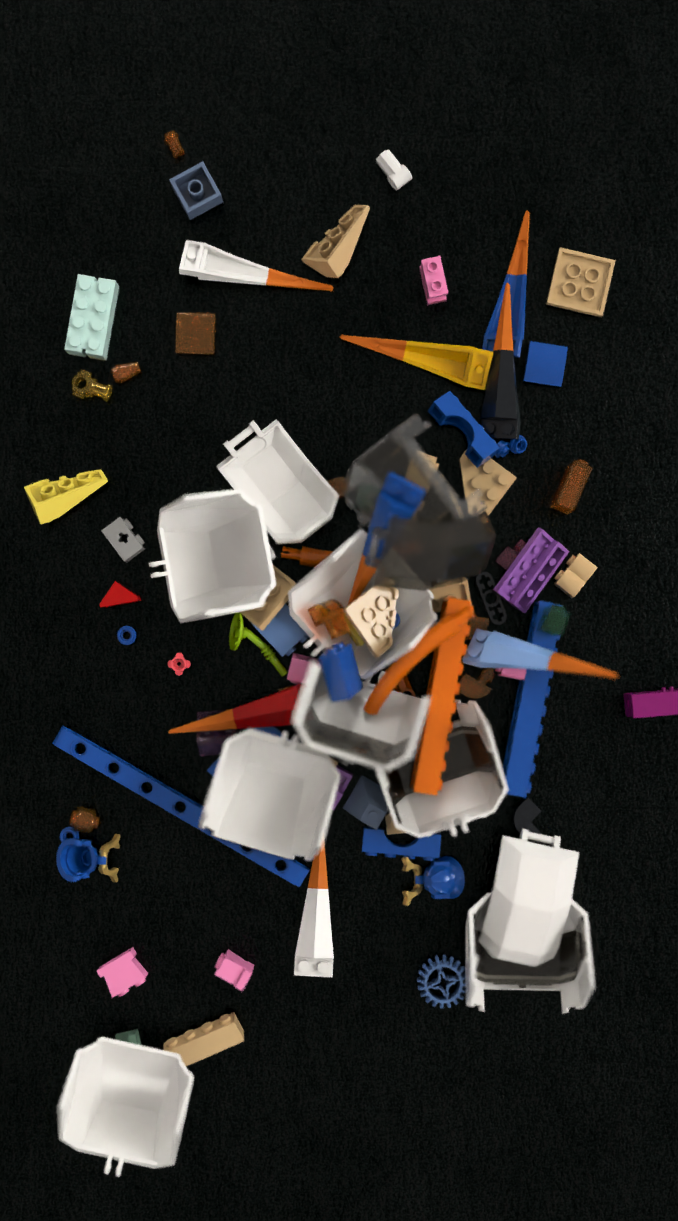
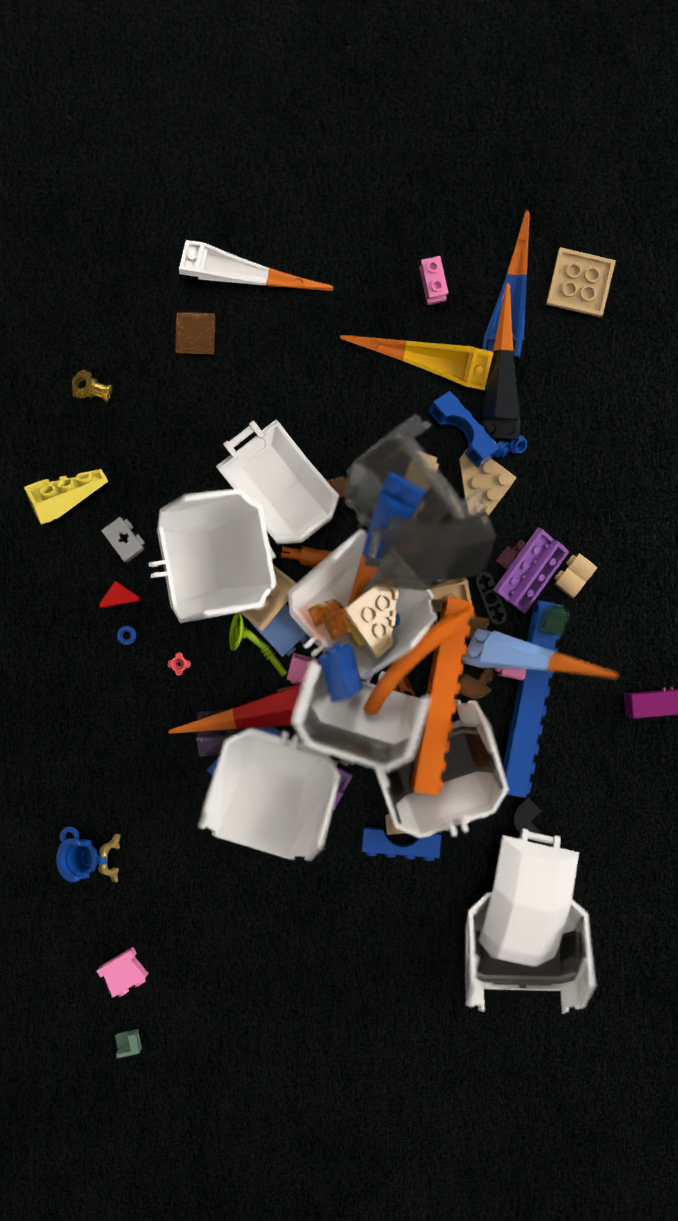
blue beam [52,726,310,887] -> none
white windscreen [59,1037,194,1176] -> none
light aqua piece [65,274,119,361] -> none
clear orange head [69,807,99,833] -> none
clear orange cone [111,362,141,383] -> none
tan brick [163,1012,244,1066] -> none
clear orange pin [164,131,185,158] -> none
sand blue brick [169,161,223,220] -> none
bright pink hips [215,949,254,991] -> none
white plate [294,841,333,977] -> none
tan wedge [301,205,370,278] -> none
sand blue slope [343,775,395,830] -> none
white piece [376,149,412,190] -> none
blue helmet [402,856,465,906] -> none
medium blue gear [417,955,466,1009] -> none
blue slope [523,341,568,387] -> none
clear orange brick [550,459,592,514] -> none

